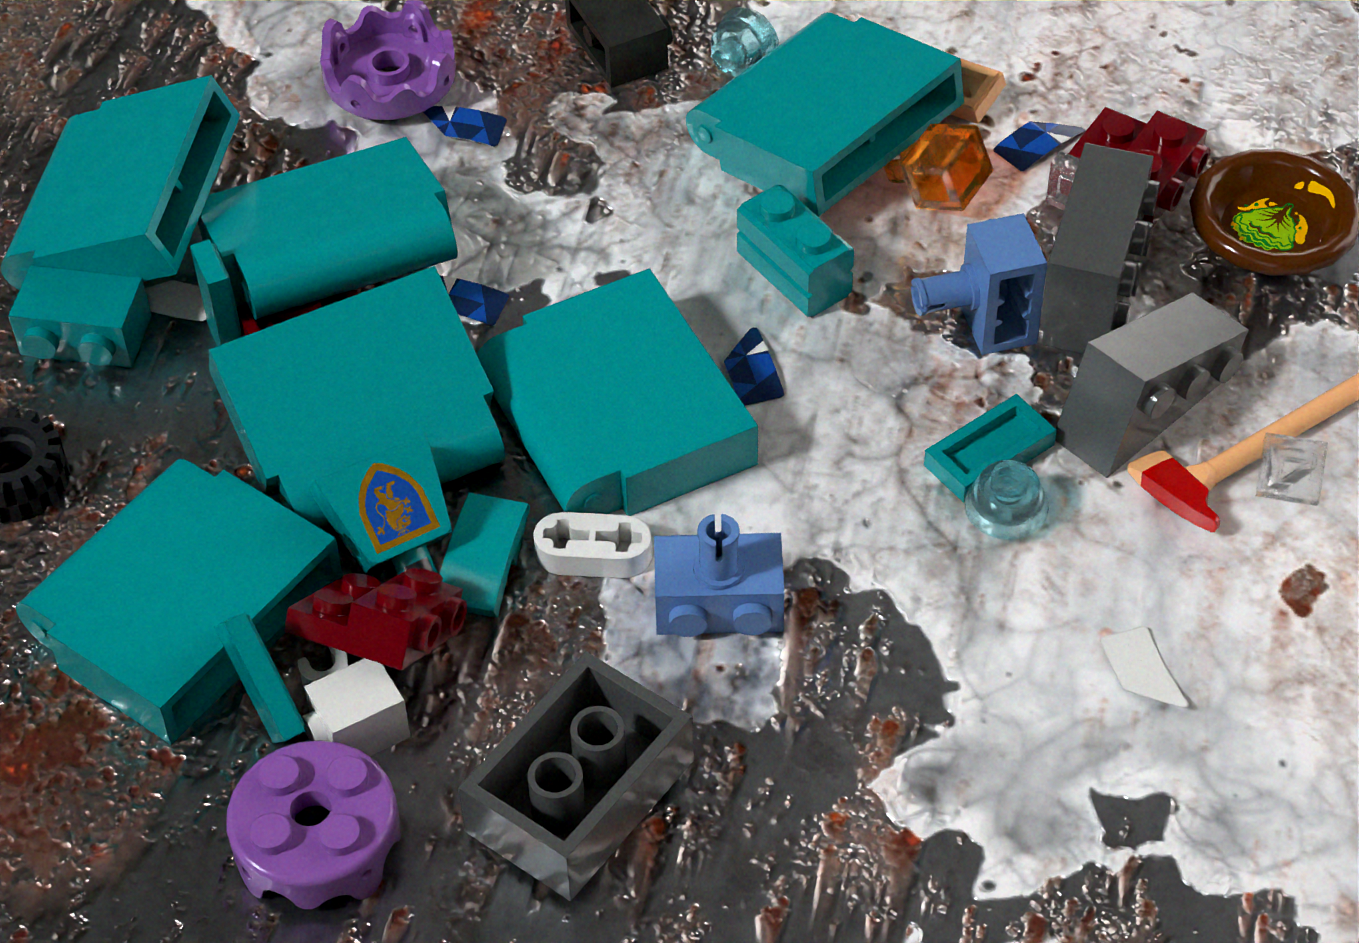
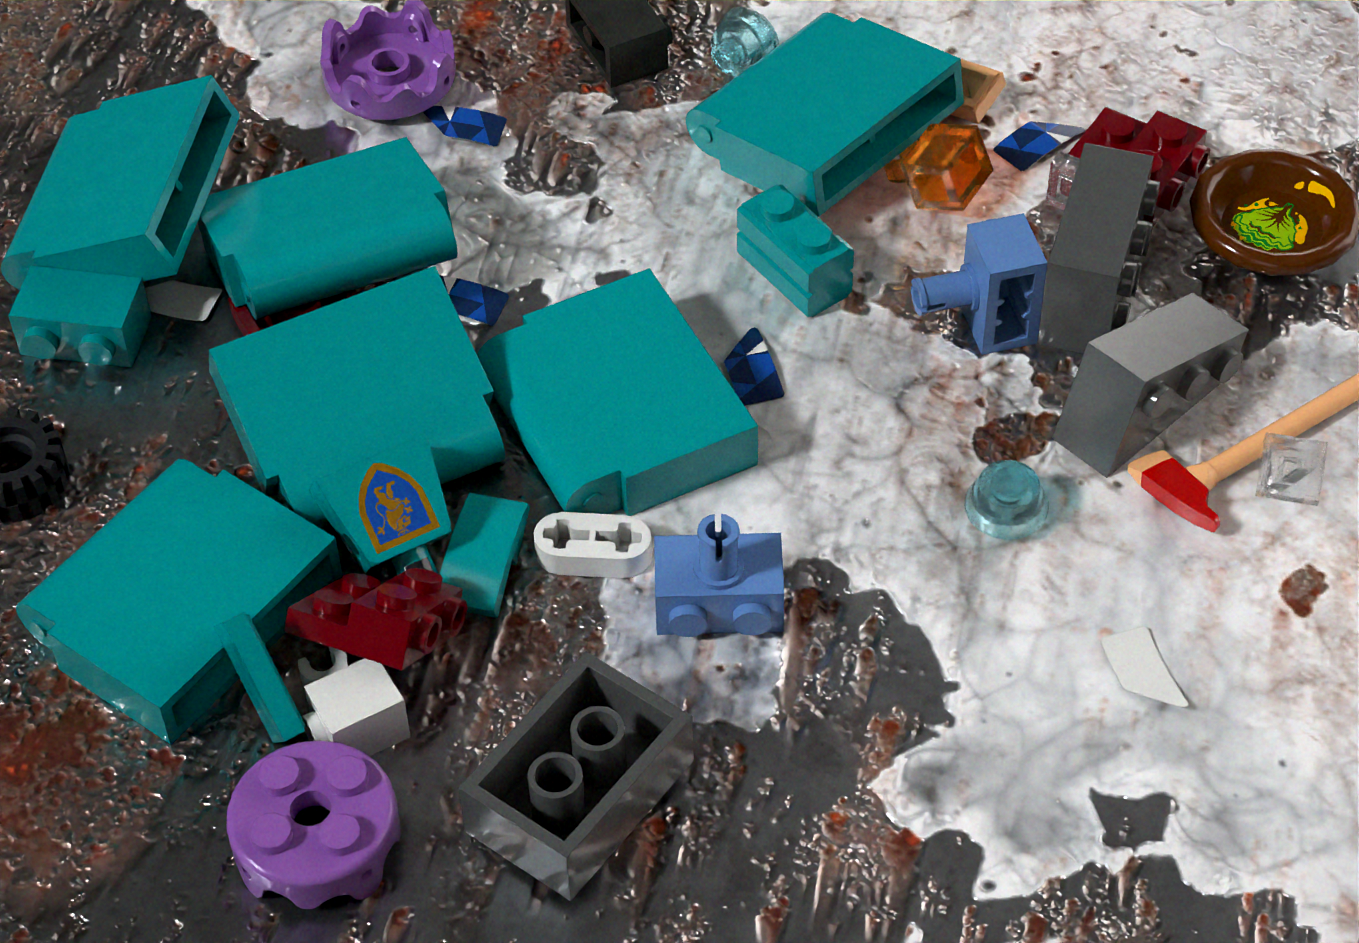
teal tile [190,239,243,346] -> none
teal tile [924,394,1057,503] -> none

